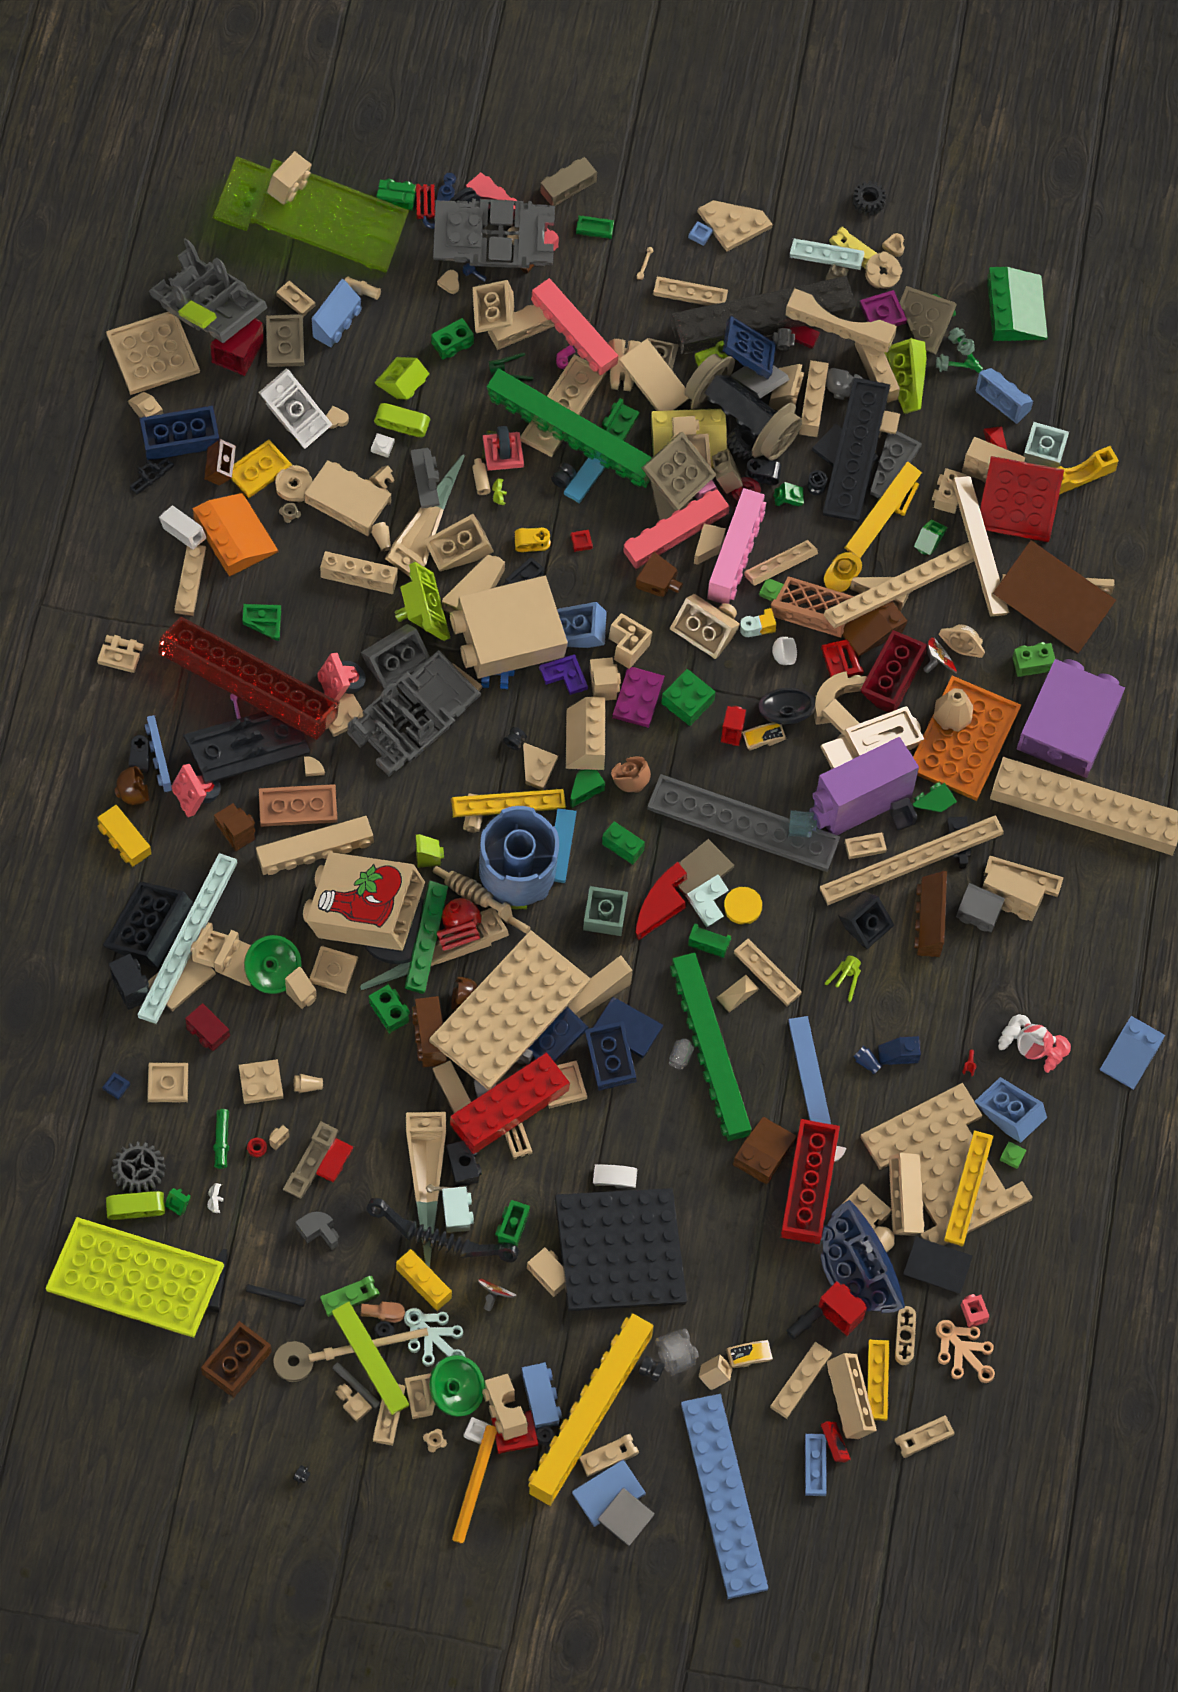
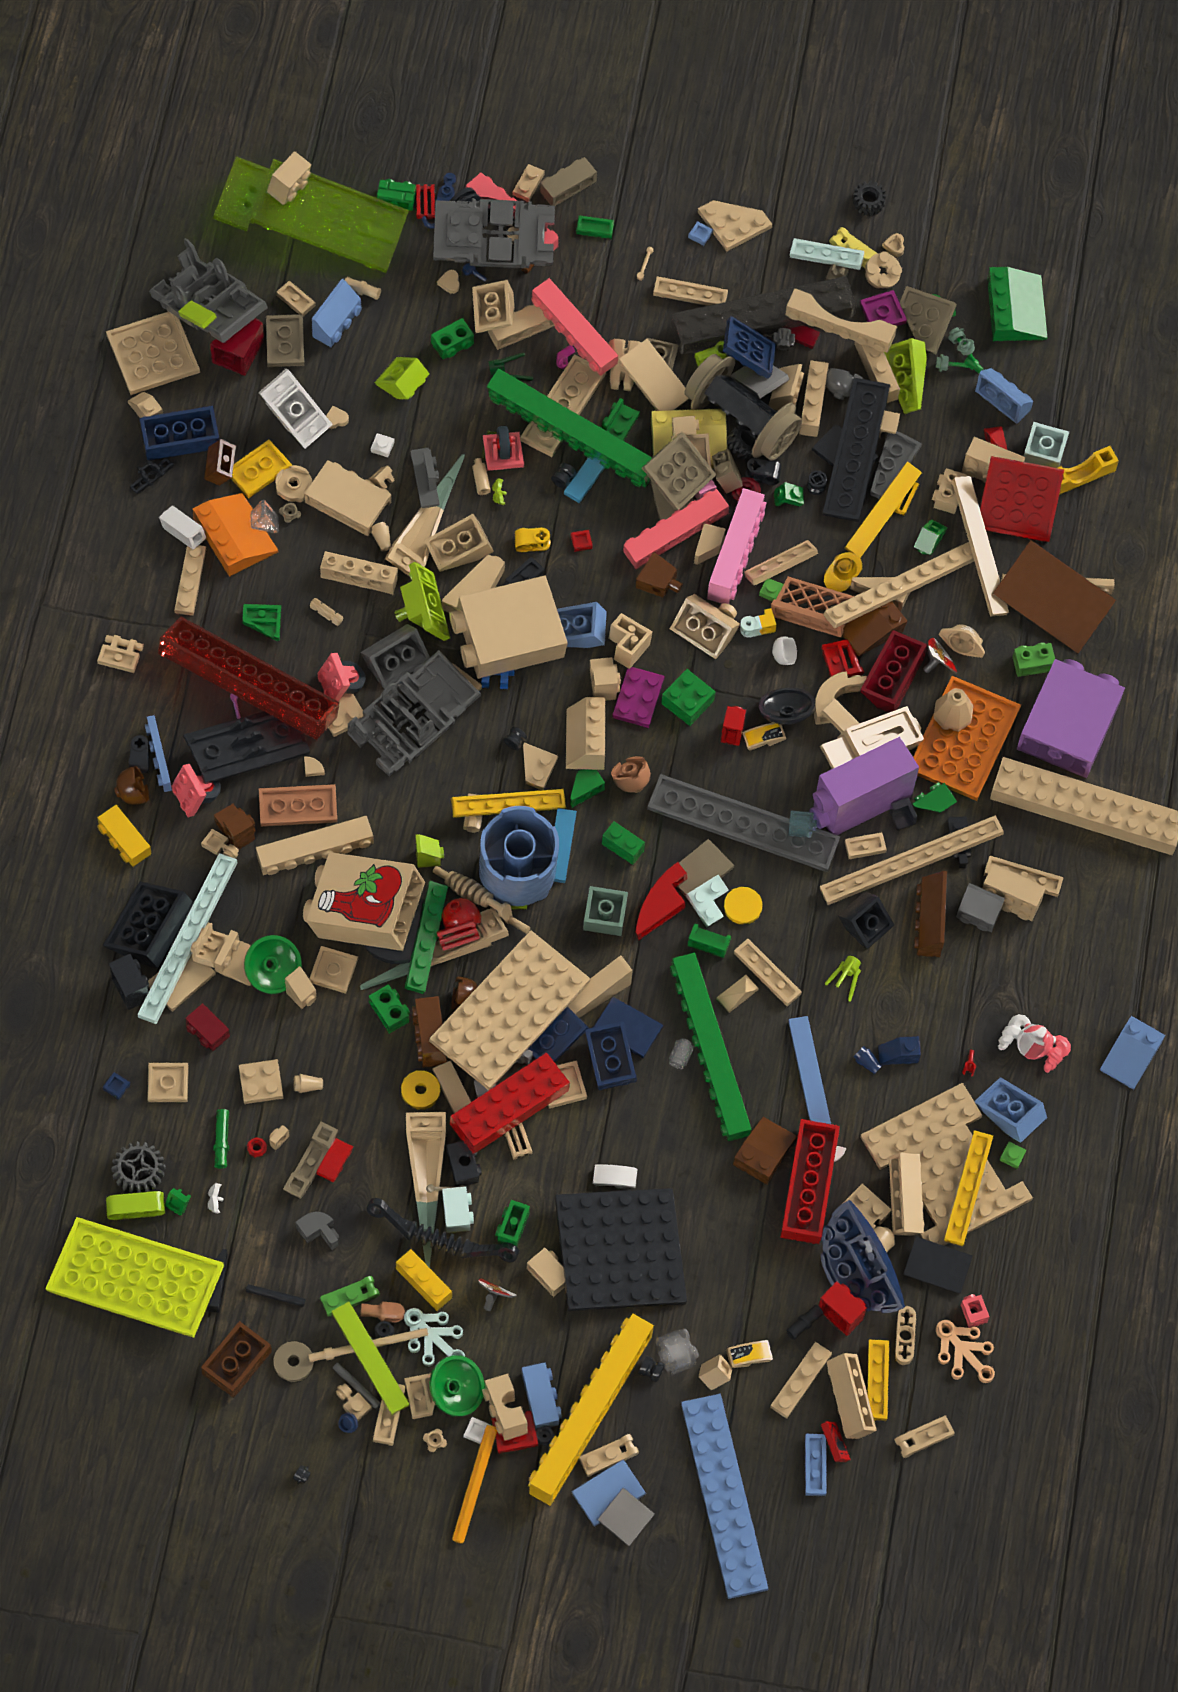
lime beam [374,403,430,437] -> none
dark purple plate [539,654,588,695] -> none
none -> tan plate [201,829,239,859]
none -> clear slope [251,500,278,533]
none -> tan axle [310,598,343,626]
none -> dark blue plate [338,1413,358,1433]
none -> yellow tile [401,1071,440,1109]
none -> tan plate [513,164,544,202]

